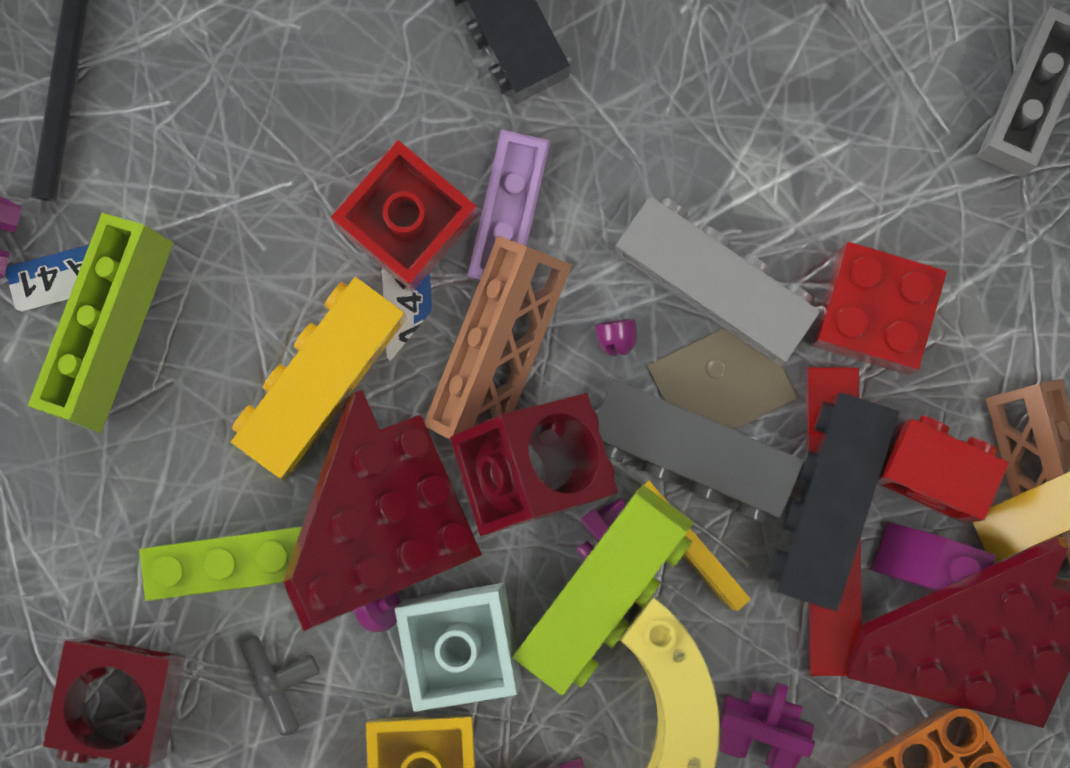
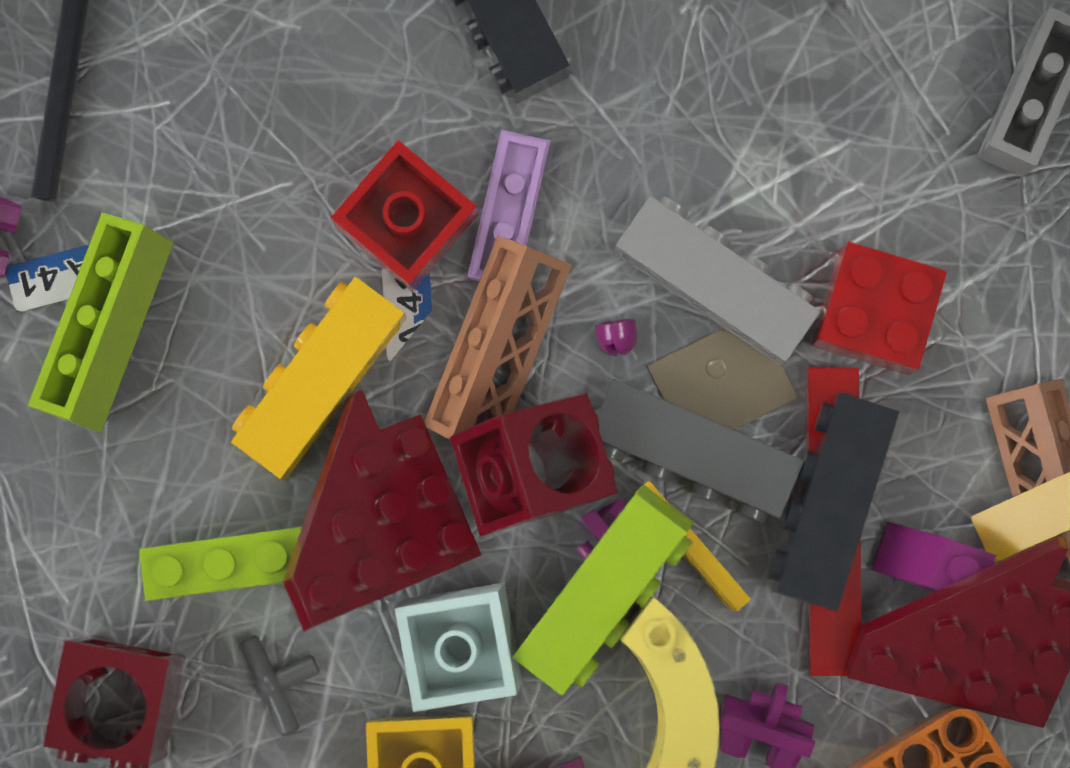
magenta piece [354,593,401,632] -> none
red brick [877,415,1009,523] -> none

